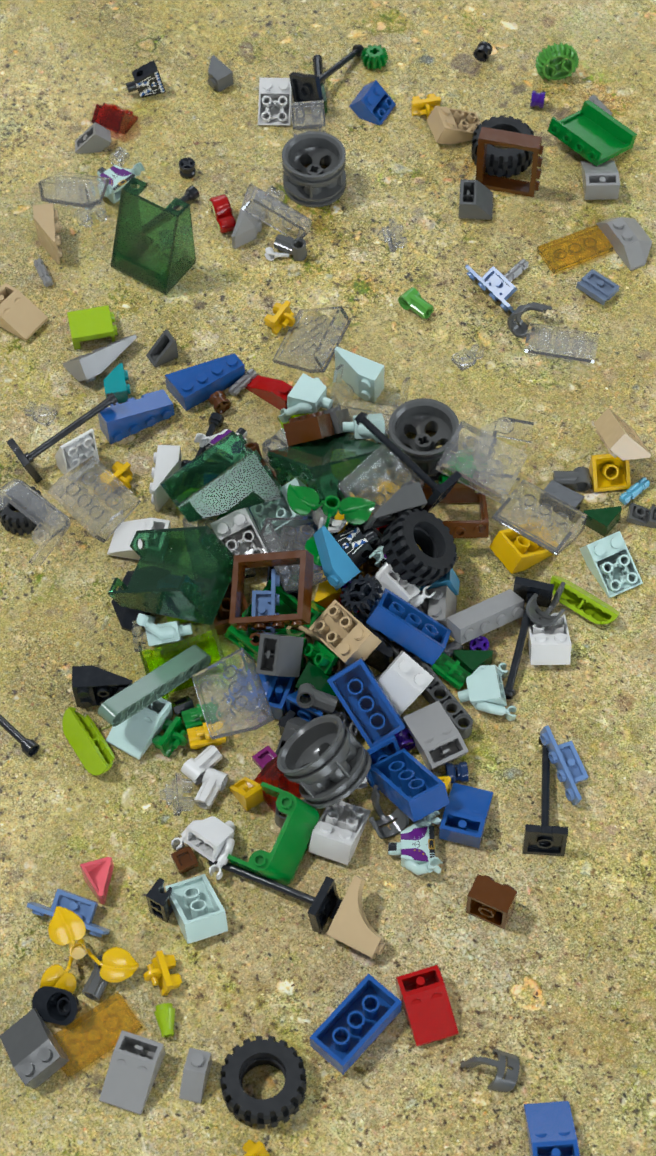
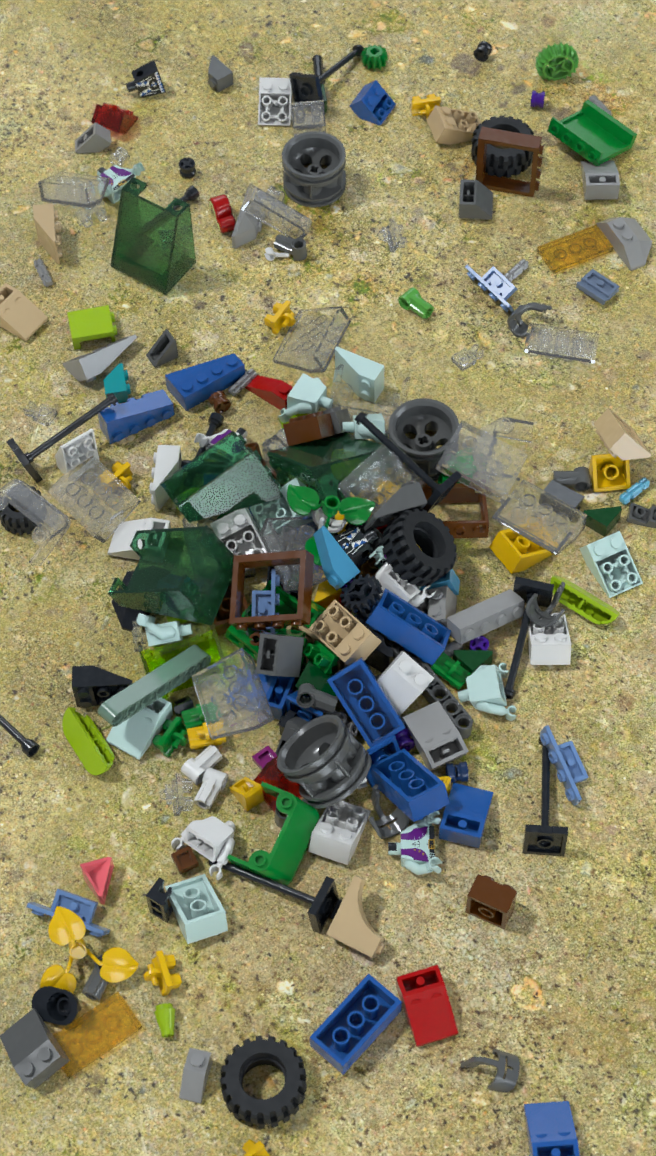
light grey slope [99,1030,166,1115] -> none

